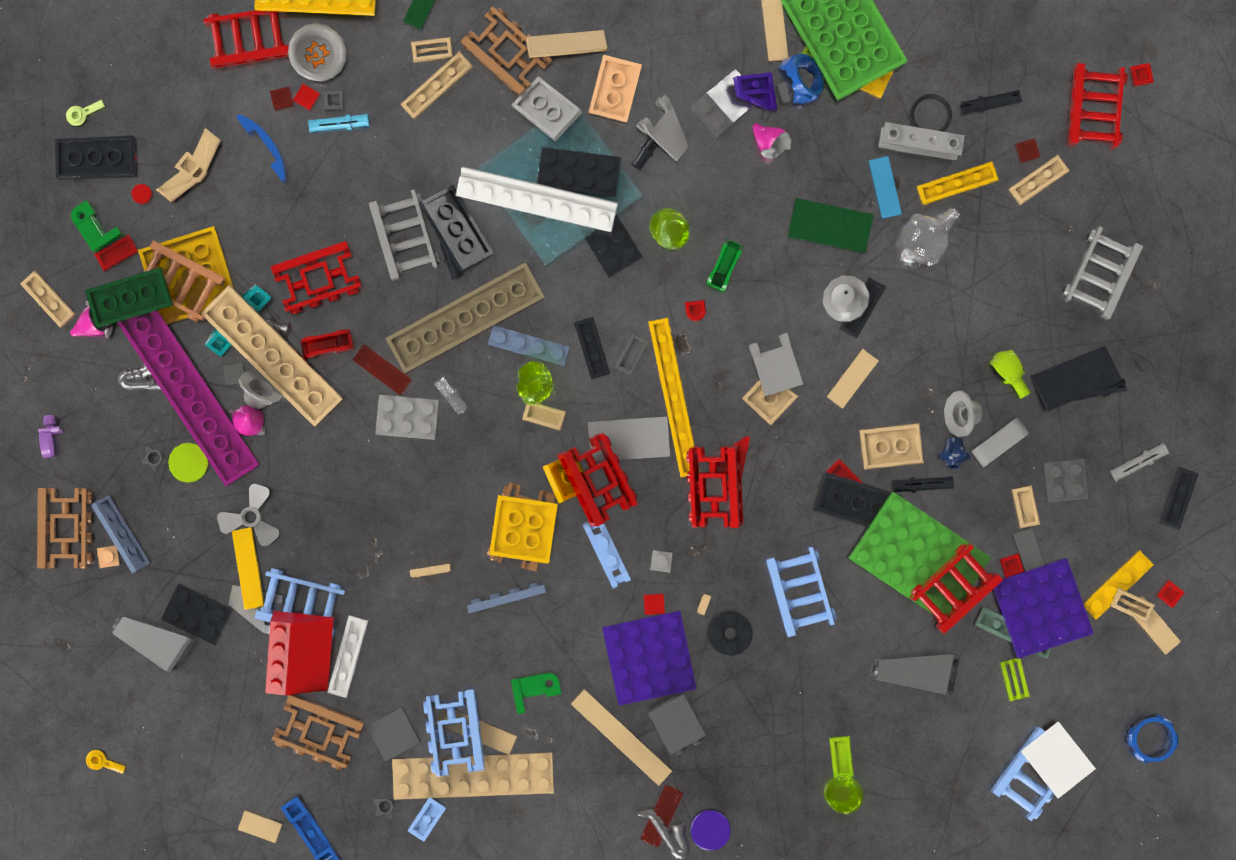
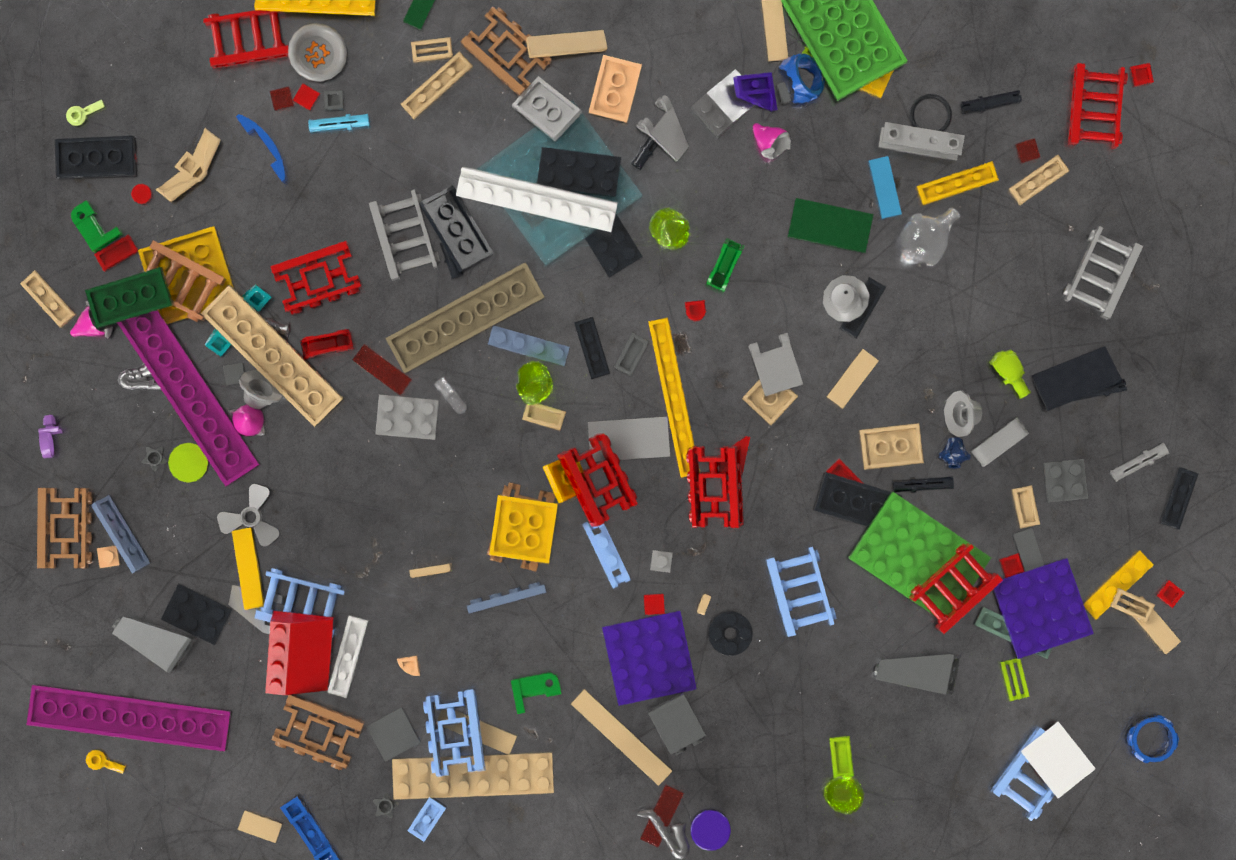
none -> magenta plate [26,685,231,752]
none -> light nougat tile [397,656,420,676]

